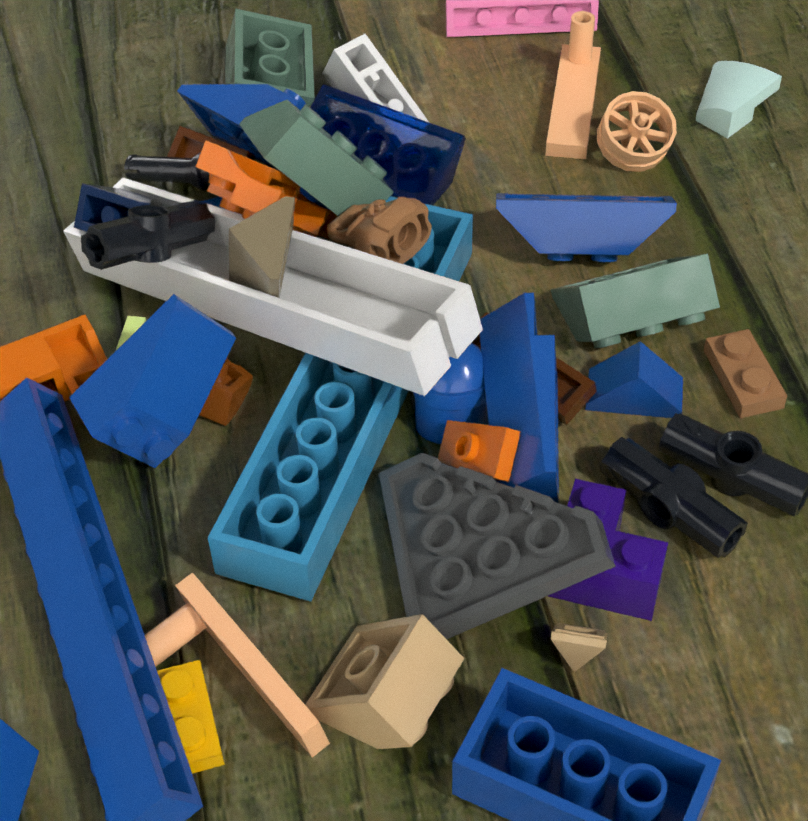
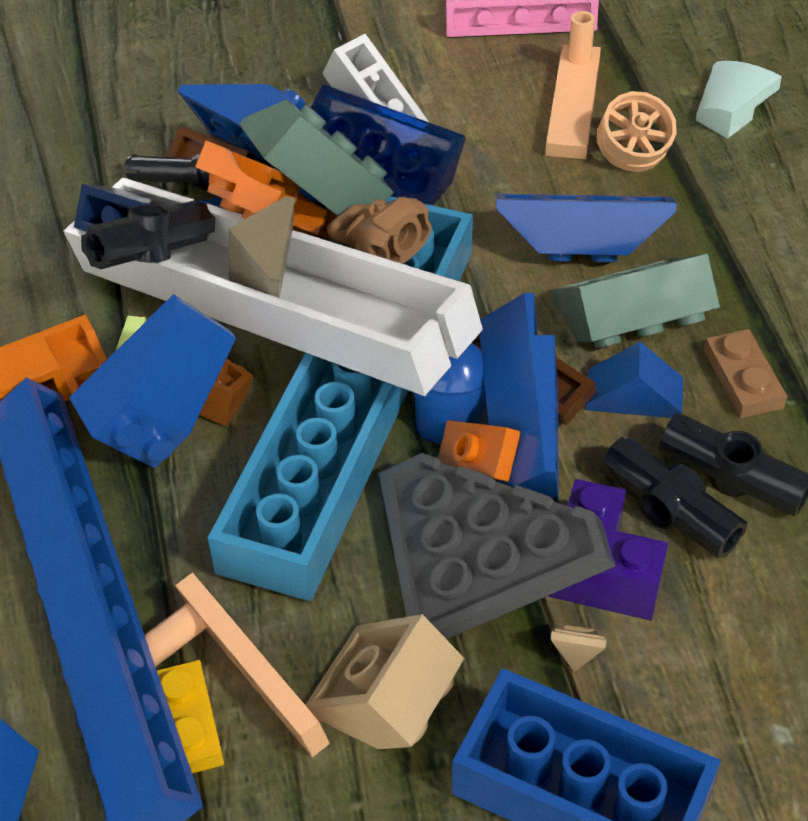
sand green slope [225,8,314,106] -> none

